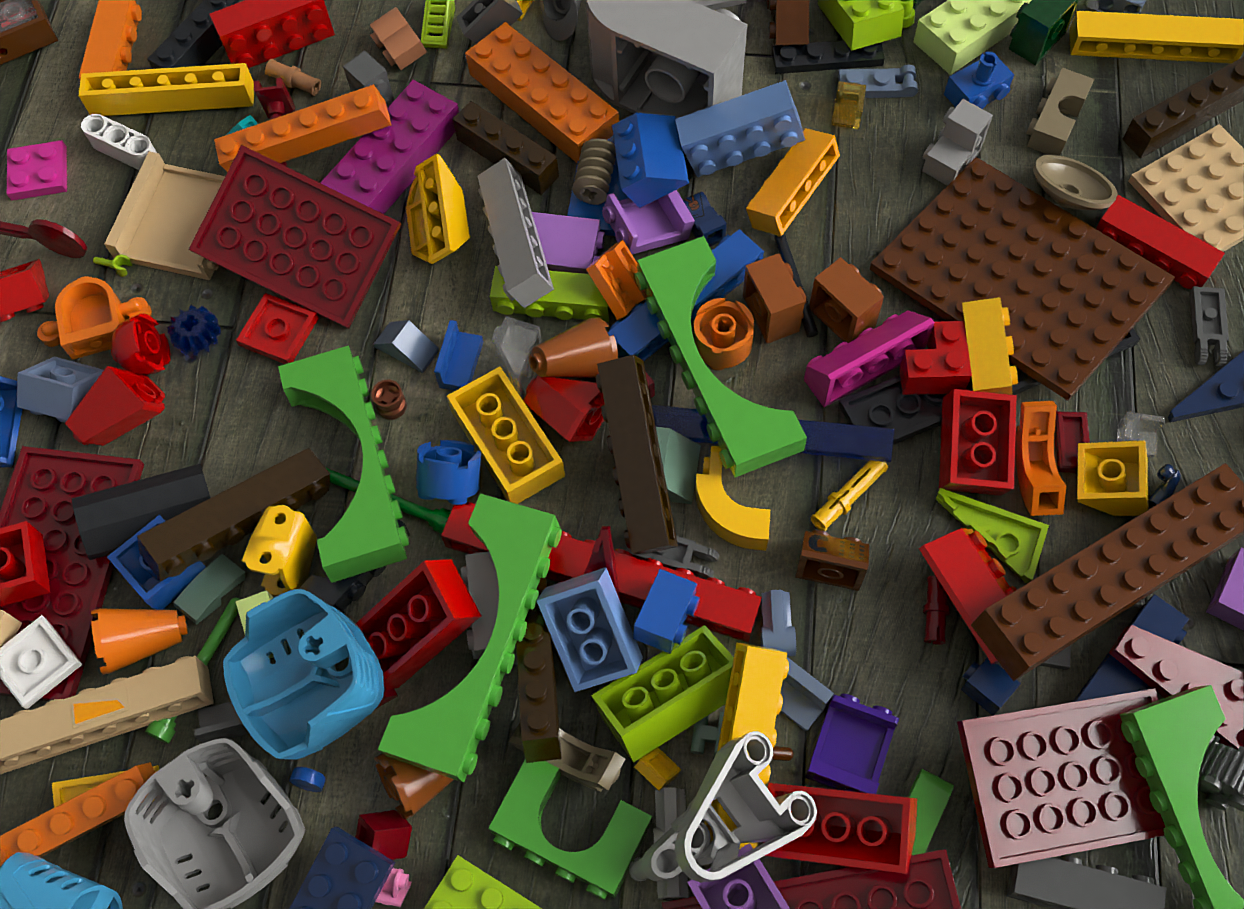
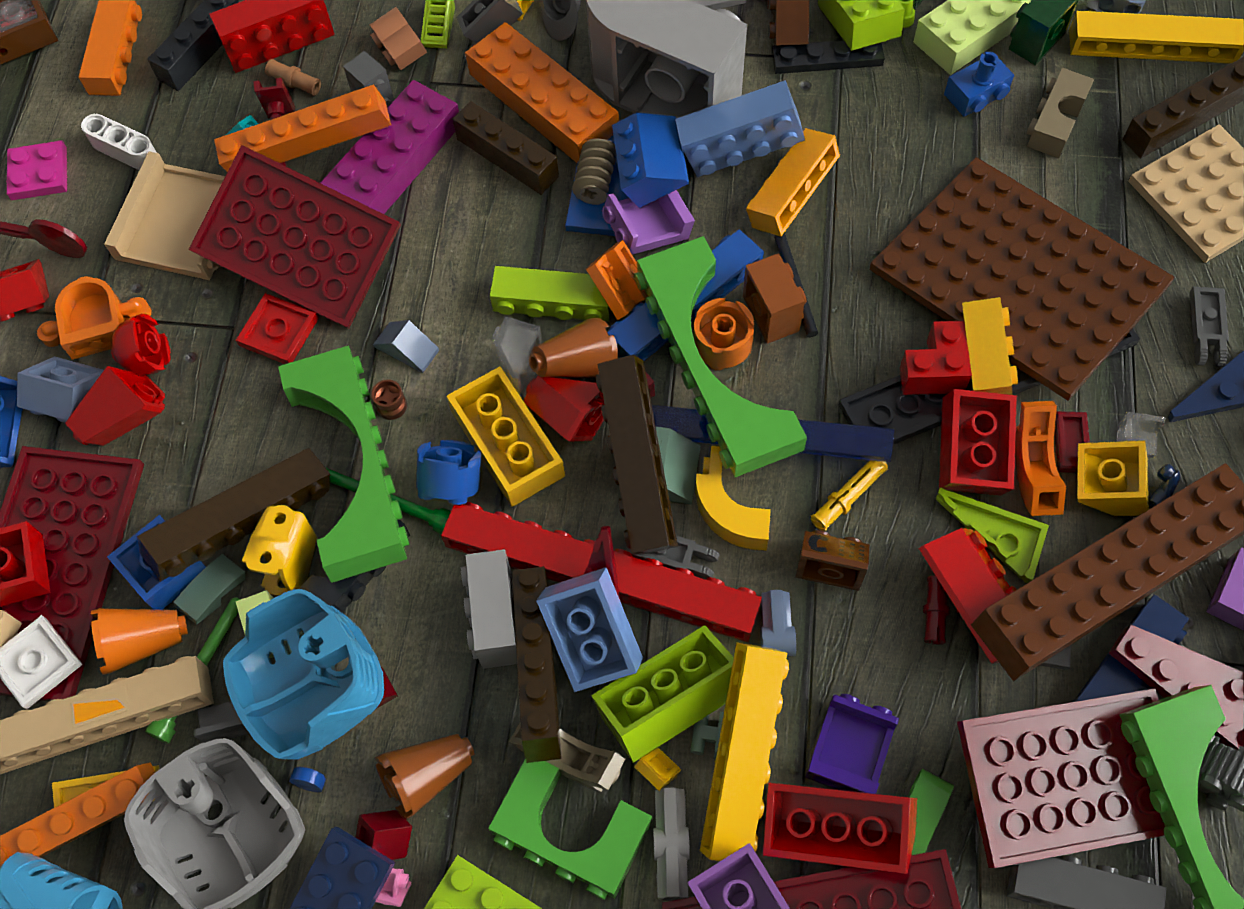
black piece [72,464,211,560] -> none
yellow brick [78,63,254,116] -> none
lime hand [93,254,132,277] -> none
clear blue gear [167,304,221,357] -> none
red brick [356,559,482,690] -> none
bright green arch [378,493,562,783] -> none
yellow wedge [406,153,470,264] -> none
blue panel [434,320,484,391] -> none
light grey brick [477,158,554,308] -> none
medium lavender brick [532,212,605,274] -> none
light grey connector [629,731,817,883] -> none
blue brick [633,569,700,654] -> none
dark blue leg [683,192,727,247] -> none
reddish brown piece [772,746,793,761] -> none
sand blue panel [780,657,834,731] -> none
dark pink slope [804,311,935,408] -> none
dark orange brick [809,257,884,343] -> none
clear yellow panel [832,81,866,129] -> none
sand blue plate [838,65,918,98] -> none
light grey brick [922,99,993,186] -> none
dark blue brick [961,657,1021,716] -> none
dark tan dish [1033,155,1118,210] -> none
red brick [1096,195,1225,289] -> none

